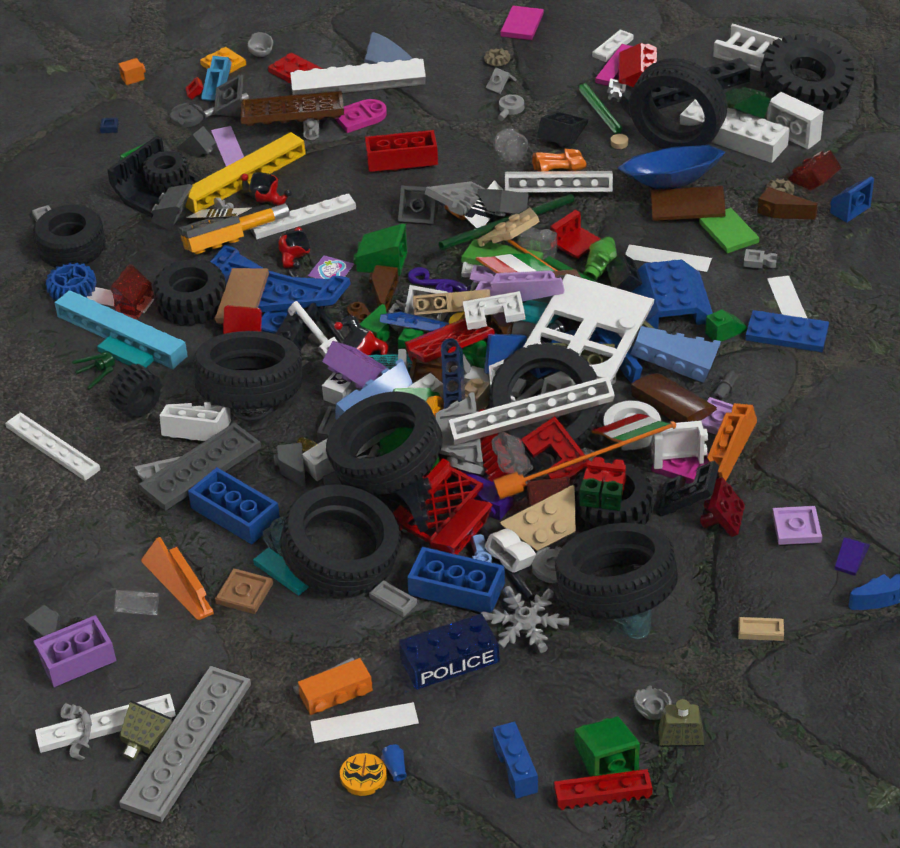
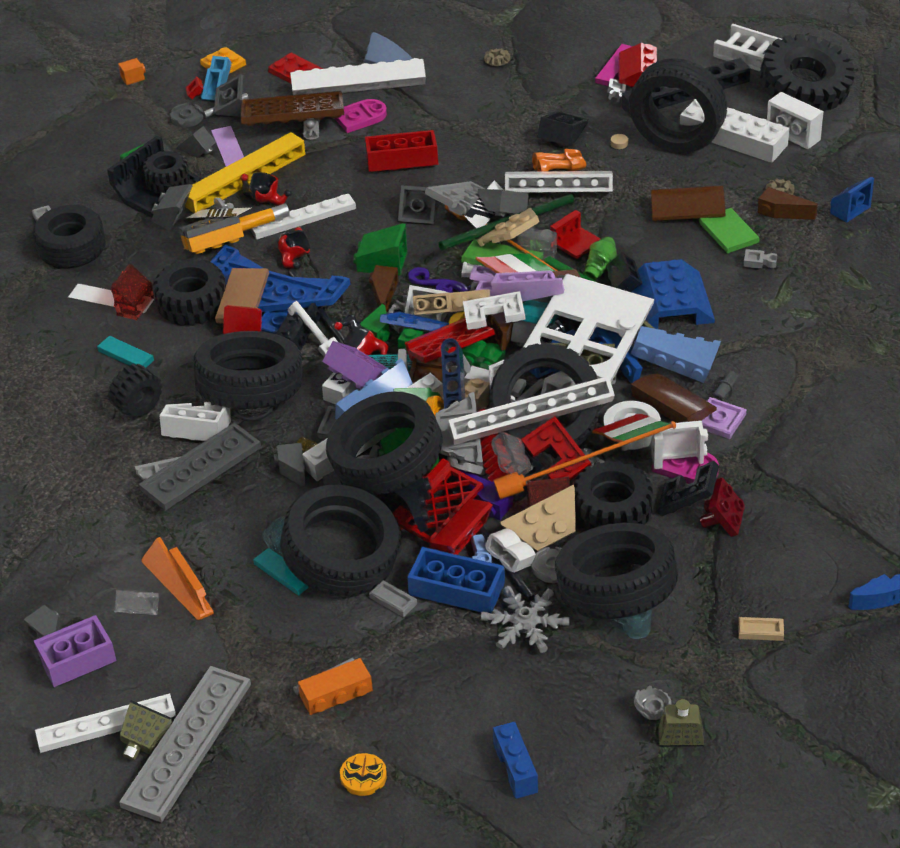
white tile [5,412,100,481] -> none
blue gear [46,262,97,300] -> none
medium azure brick [54,290,187,369] -> none
light grey piece [61,703,92,761] -> none
dark green plant [72,352,115,390] -> none
dark blue tile [100,118,119,133] -> none
blue brick [188,467,280,545] -> none
medium nougat tile [215,568,273,614] -> none
light grey hair [248,32,273,57] -> none
sticker [308,255,354,279] -> none
white sticker [310,702,419,743] -> none
reddish brown plate [347,302,371,323] -> none
blue cone [381,744,407,781] -> none
clear blue brick [399,613,500,690] -> none
blue tile [484,334,527,374] -> none
light grey bracket [486,68,517,94] -> none
clear piece [494,128,528,162] -> none
light grey piece [498,95,524,121] -> none
dark pink tile [501,6,544,40] -> none
red gear [554,769,653,810] -> none
green slope [574,716,640,777] -> none
green axle [579,83,622,134] -> none
hips [580,457,626,511] -> none
white tile [592,30,634,62] -> none
blue piece [618,145,725,189] -> none
white sticker [626,244,712,272] -> none
green slope [705,309,748,342] -> none
orange wedge [707,403,757,481] -> none
dark green slope [725,86,771,119] -> none
blue plate [745,310,829,352] -> none
white sticker [767,276,807,318] -> none
lavender plate [772,506,822,545] -> none
clear red slope [788,150,842,190] -> none
dark purple slope [835,537,870,576] -> none

